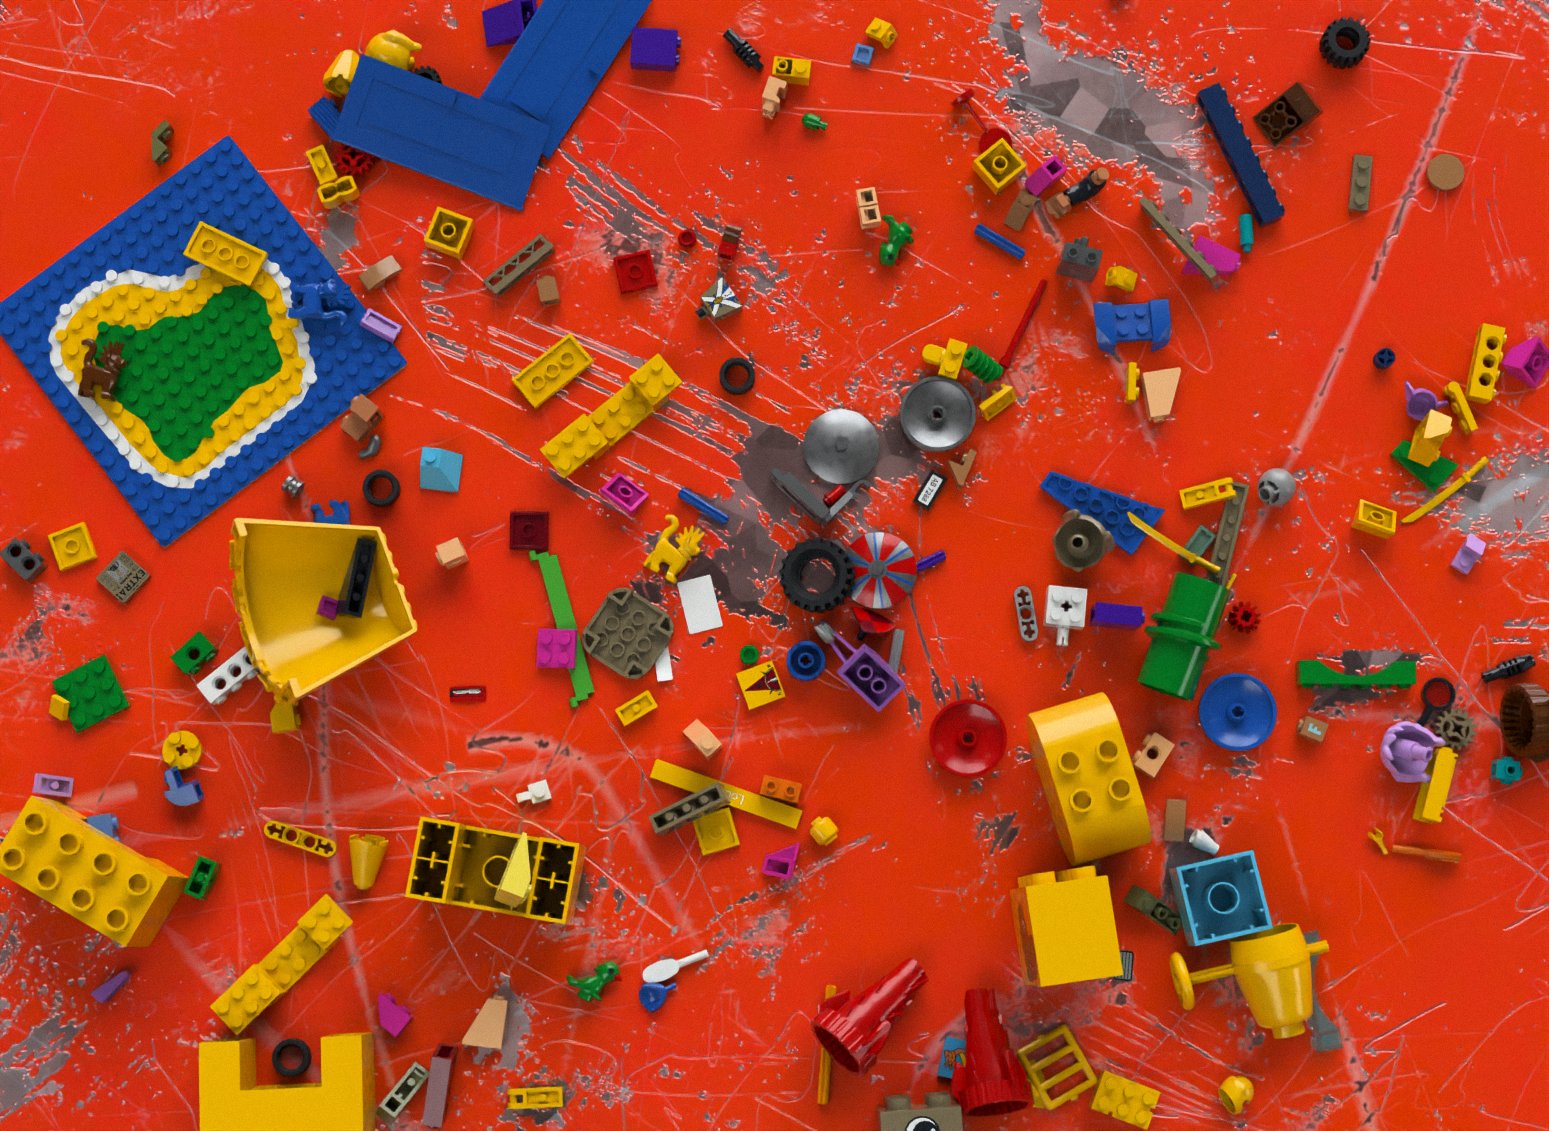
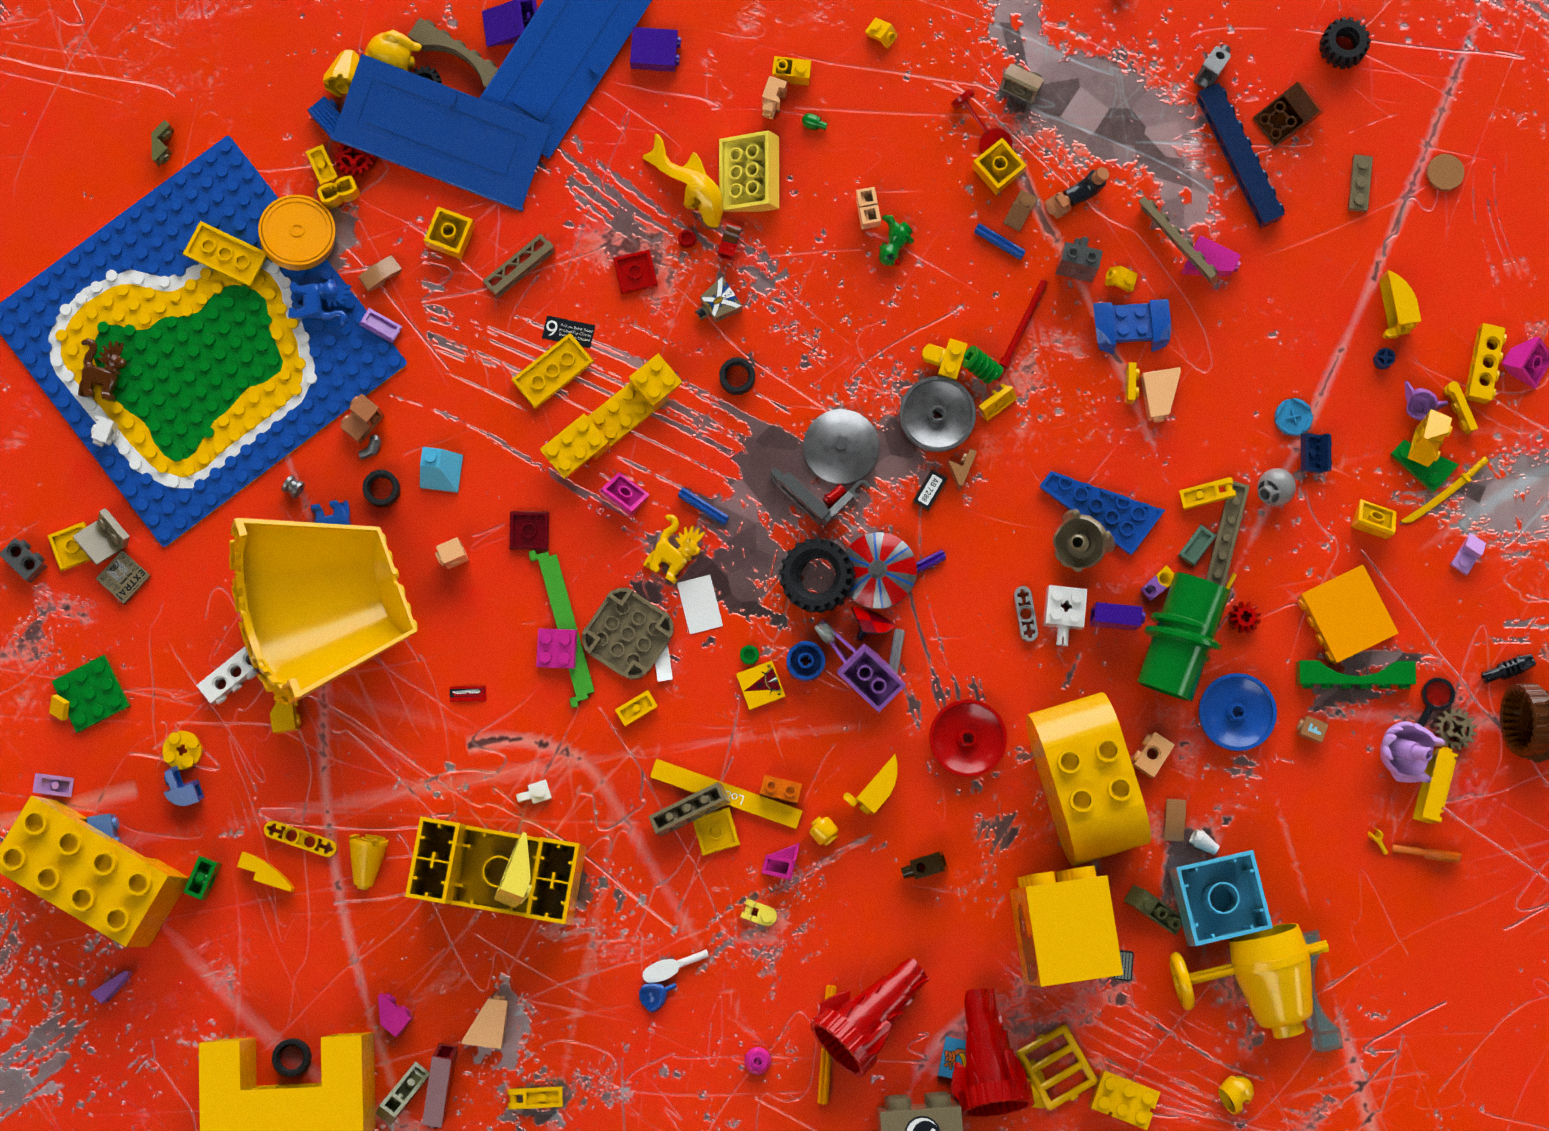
green brick [170,631,218,676] -> none
yellow bracket [210,894,354,1035] -> none
magenta tile [316,595,338,621] -> none
black slope [335,538,377,618] -> none
medium nougat brick [536,275,561,307] -> none
green animal [566,961,622,1003] -> none
light nougat slope [682,719,723,760] -> none
black hinge [723,28,764,73] -> none
medium blue tile [851,43,874,67] -> none
dark pink slope [1024,155,1067,197] -> none
yellow sword [1127,512,1221,574] -> none
teal cylinder [1239,214,1254,253] -> none
teal brick [1490,757,1523,785] -> none
none -> bracket [73,508,130,565]
none -> white brick [91,415,118,447]
none -> yellow slope [237,852,295,892]
none -> light orange brick [258,195,336,271]
none -> dark tan arch [407,18,498,89]
none -> black sticker [542,316,595,348]
none -> yellow piece [643,134,724,228]
none -> light yellow slope [719,130,779,212]
none -> light yellow plate [740,898,777,926]
none -> dark pink cone [744,1047,771,1075]
none -> yellow piece [843,754,897,815]
none -> dark brown torso [901,851,948,879]
none -> dark tan slope [1000,64,1044,104]
none -> leg [1140,566,1174,601]
none -> dark grey torso [1193,44,1231,89]
none -> dark azure tile [1274,398,1313,436]
none -> light orange brick [1298,565,1399,665]
none -> dark blue bracket [1301,433,1332,474]
none -> yellow piece [1379,270,1421,339]

